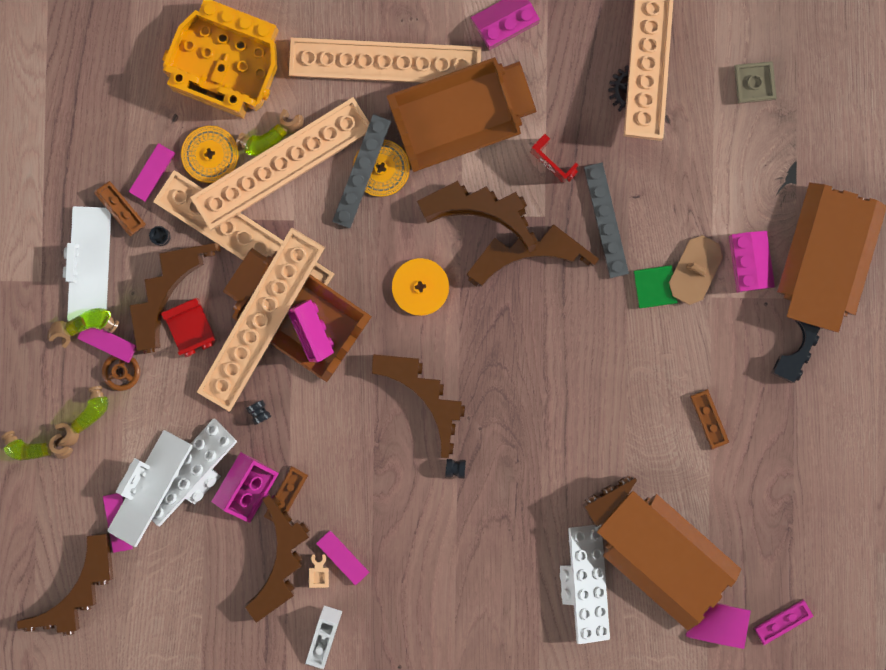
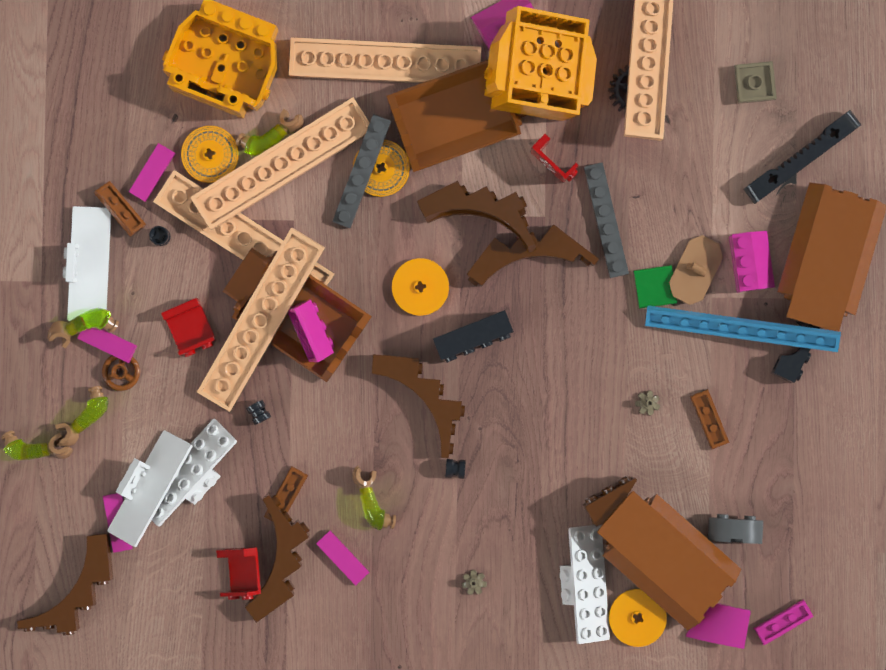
reddish brown arch [130,243,221,354] -> none
dark pink slope [211,452,279,523] -> none
white slope [305,605,342,669] -> none
light nougat plate [309,554,329,588] -> none
none -> red panel [216,547,261,600]
none -> clear neon green piece [352,465,396,530]
none -> black brick [433,310,514,363]
none -> dark tan plant [462,570,487,595]
none -> light orange piece [484,6,597,121]
none -> light orange piece [609,589,667,647]
none -> dark tan plant [635,390,660,416]
none -> dark azure plate [645,306,841,352]
none -> dark grey brick [708,514,763,544]
none -> black gear [743,110,861,204]

